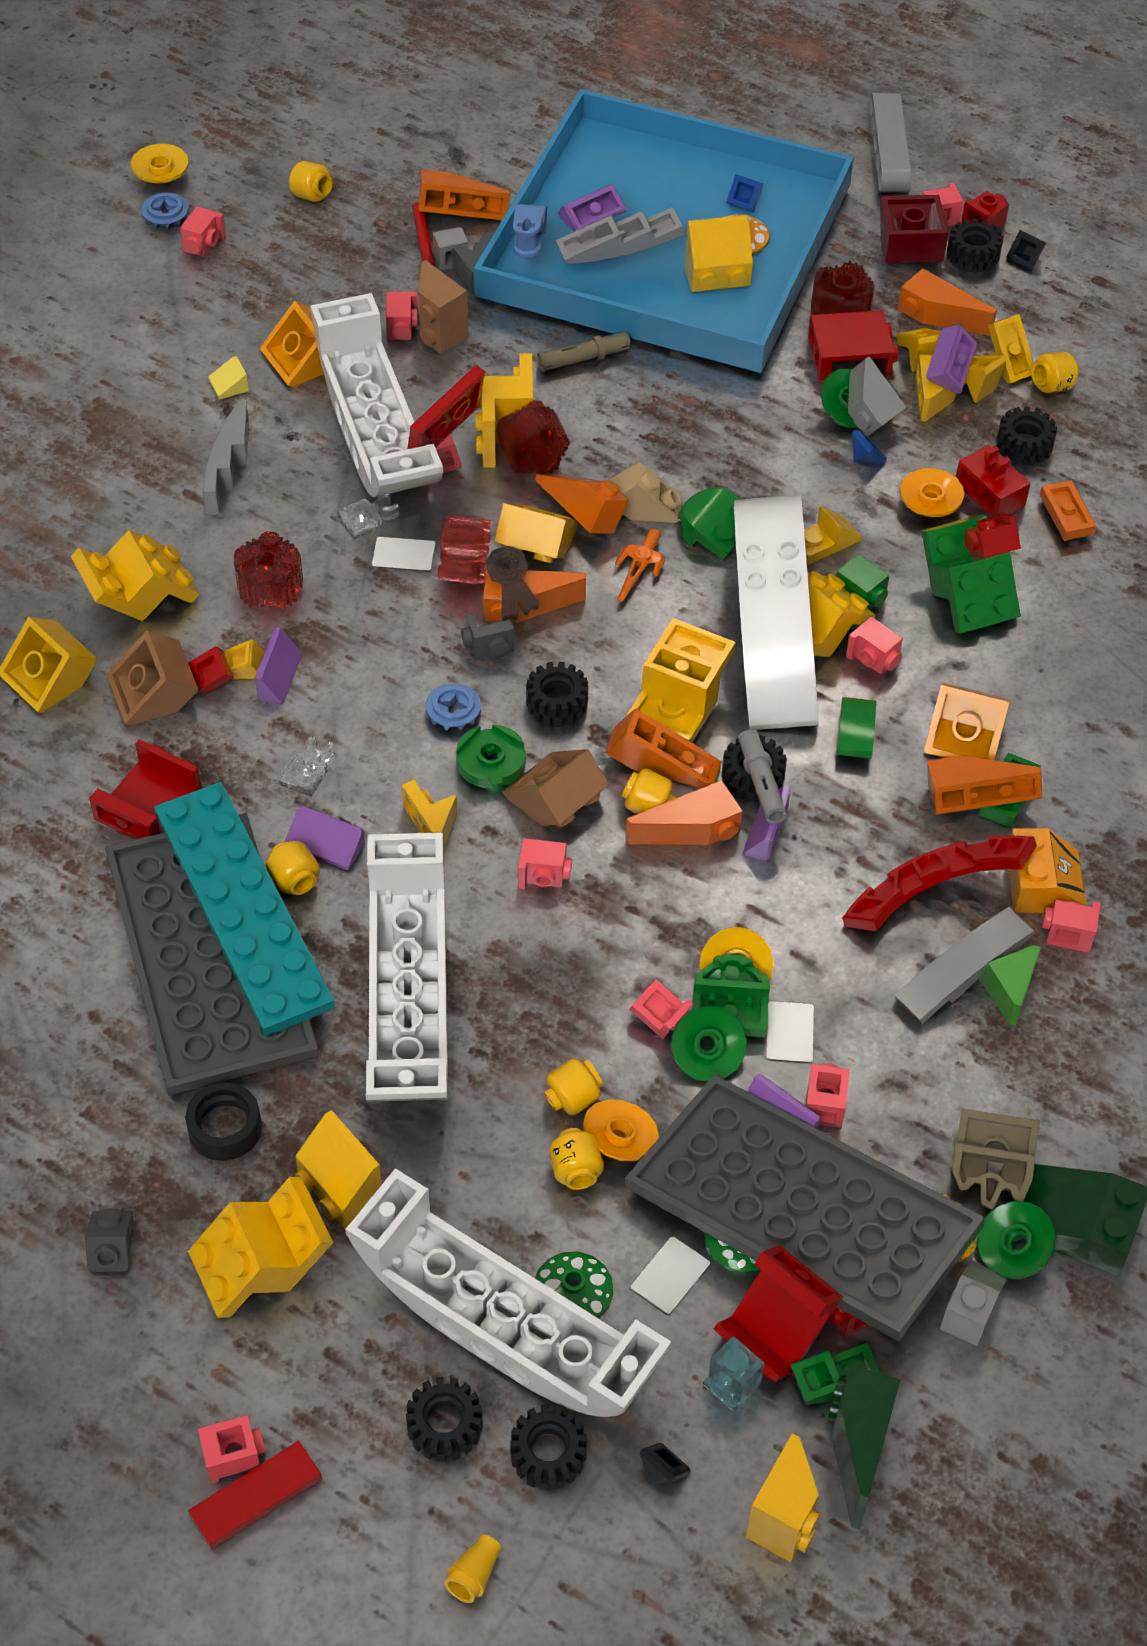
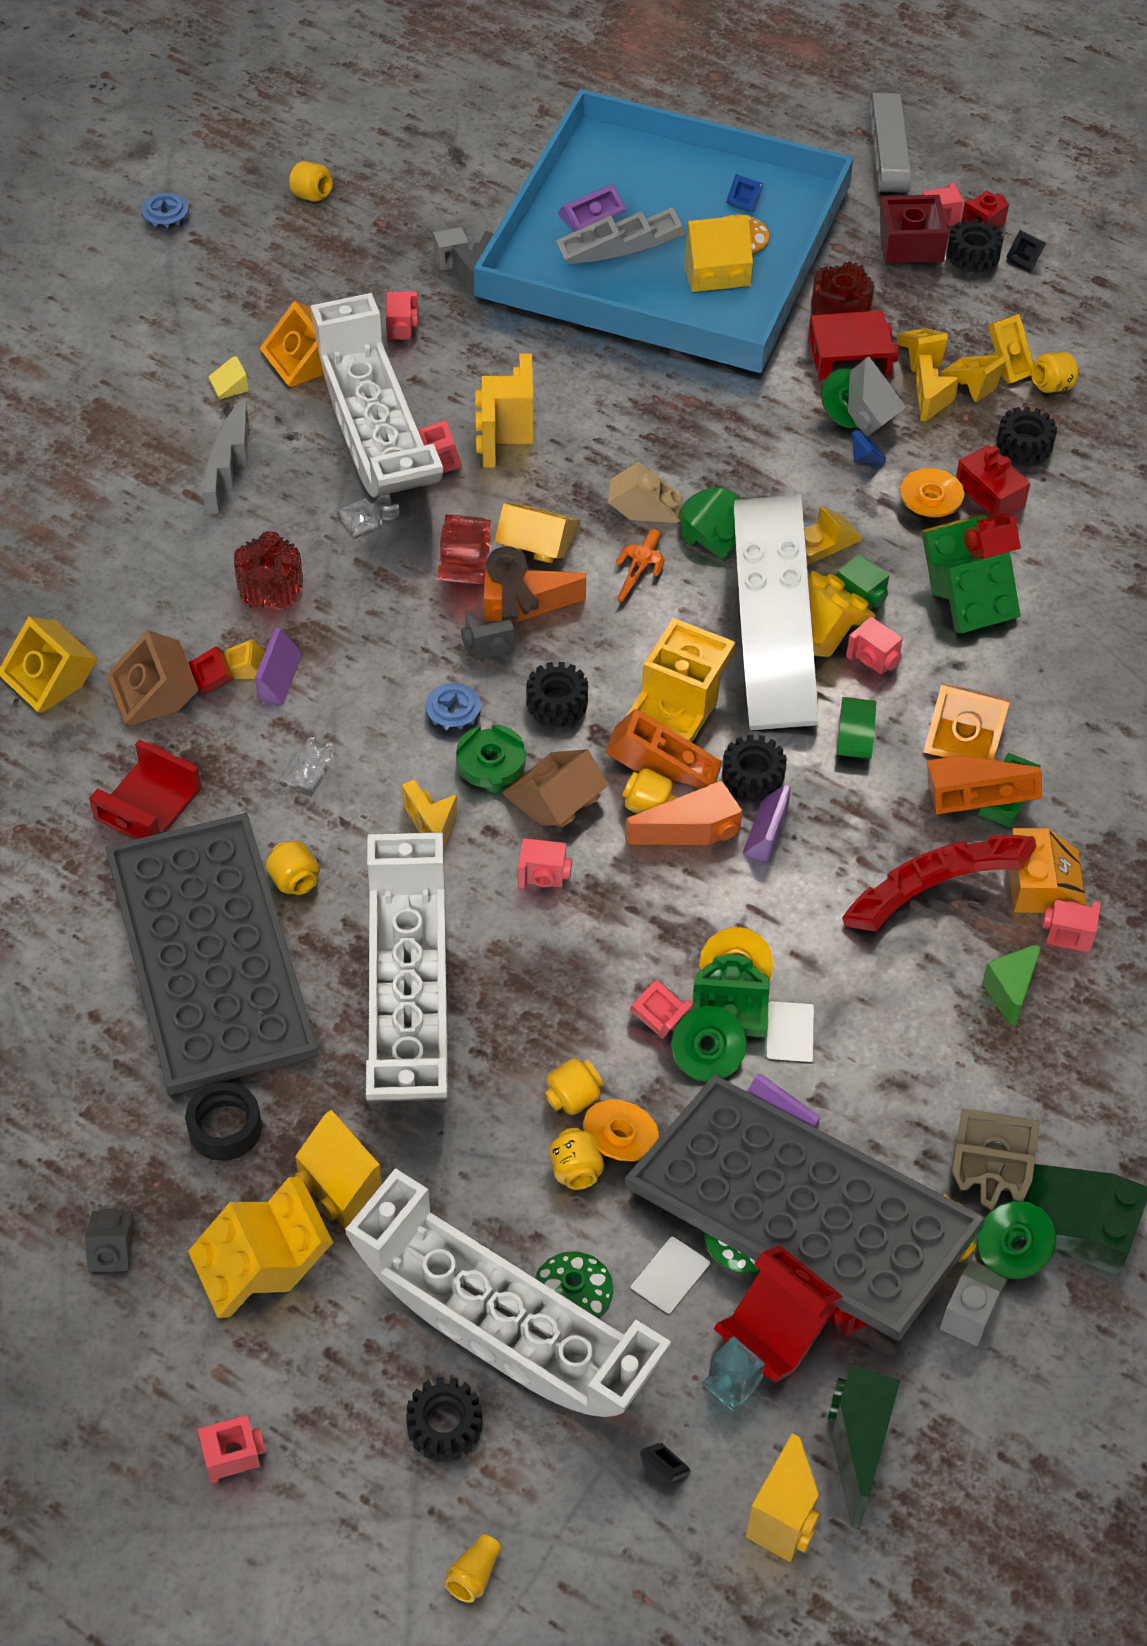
yellow bracket [71,530,200,621] -> none
yellow dish [130,143,189,184] -> none
teal plate [154,782,335,1037] -> none
coral brick [180,206,226,257] -> none
red tile [188,1440,322,1550] -> none
medium lavender slope [285,806,365,871] -> none
white sticker [372,537,435,571] -> none
red tile [407,365,485,449] -> none
red bar [412,202,435,266] -> none
orange slope [418,169,510,220] -> none
medium nougat slope [419,260,468,354] -> none
clear red brick [497,400,570,474] -> none
black tyre [510,1405,587,1490] -> none
medium blue piece [513,204,547,258] -> none
orange slope [534,474,629,533] -> none
dark tan pin [537,331,630,372] -> none
light grey pin [738,729,787,824] -> none
green slope [790,1343,881,1405] -> none
coral brick [805,1064,850,1129] -> none
light grey slope [895,907,1035,1024] -> none
orange slope [898,268,997,335] -> none
medium lavender slope [926,324,977,394] -> none
orange plate [1040,480,1096,541] -> none

